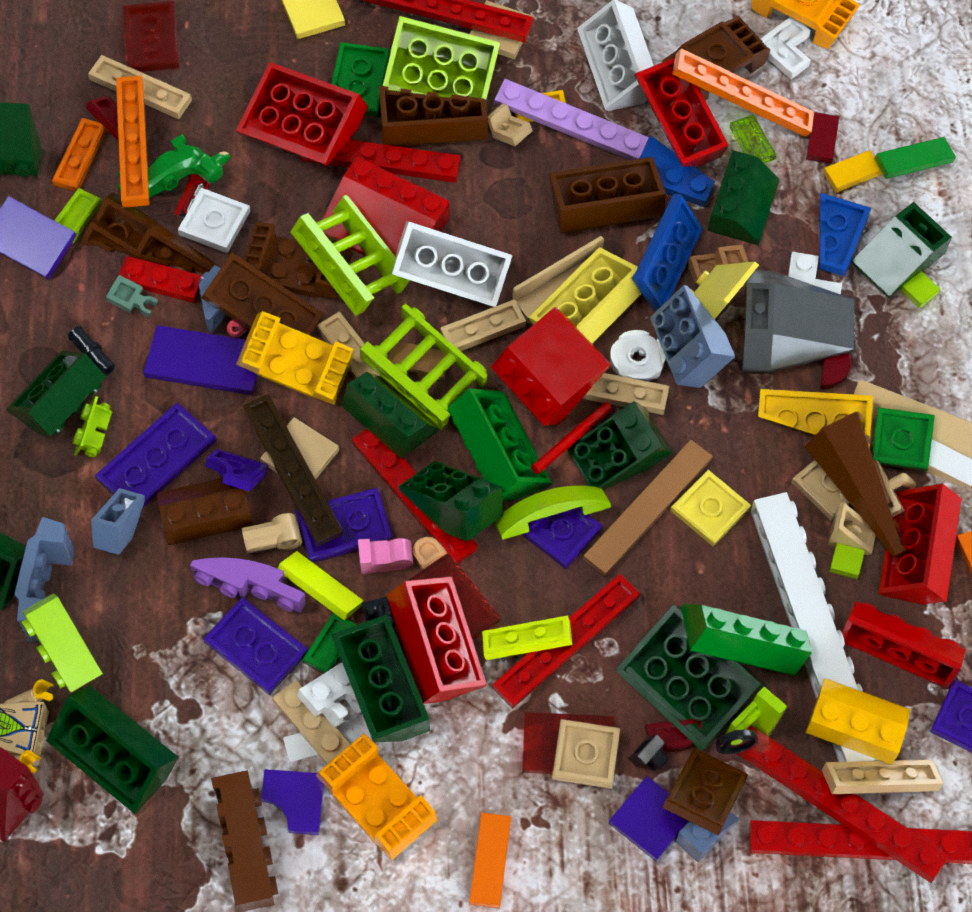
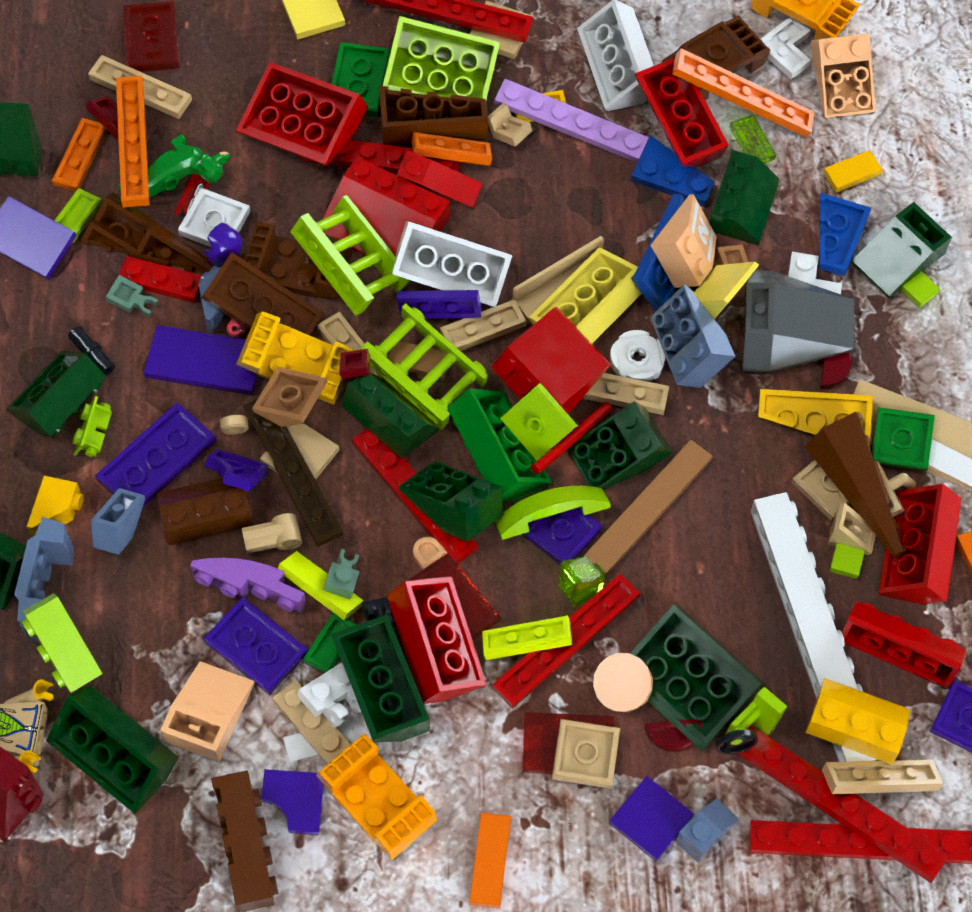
dark purple tile [295,487,393,563] -> none
bright pink leg [358,538,413,575] -> none
reddish brown slope [549,157,666,233] -> none
black tile [628,734,668,771] -> none
reddish brown tile [663,748,748,836] -> none
light yellow tile [670,470,751,546] -> none
green slope [681,603,812,675] -> none
dark red tile [806,112,840,164] -> none
green tile [874,137,956,179] -> none
none -> yellow slope [27,476,83,538]
none -> light nougat slope [160,661,255,762]
none -> dark purple hair [204,223,242,267]
none -> tan tile [220,415,249,435]
none -> medium nougat slope [252,367,328,427]
none -> sand green plate [323,549,360,599]
none -> dark red tile [339,349,370,379]
none -> dark purple plate [396,290,482,319]
none -> red slope [397,150,483,208]
none -> orange tile [412,132,492,166]
none -> lime plate [500,383,578,460]
none -> clear neon green slope [558,557,605,608]
none -> light nougat tile [593,653,653,712]
none -> light nougat slope [650,194,717,288]
none -> light nougat slope [811,34,876,118]

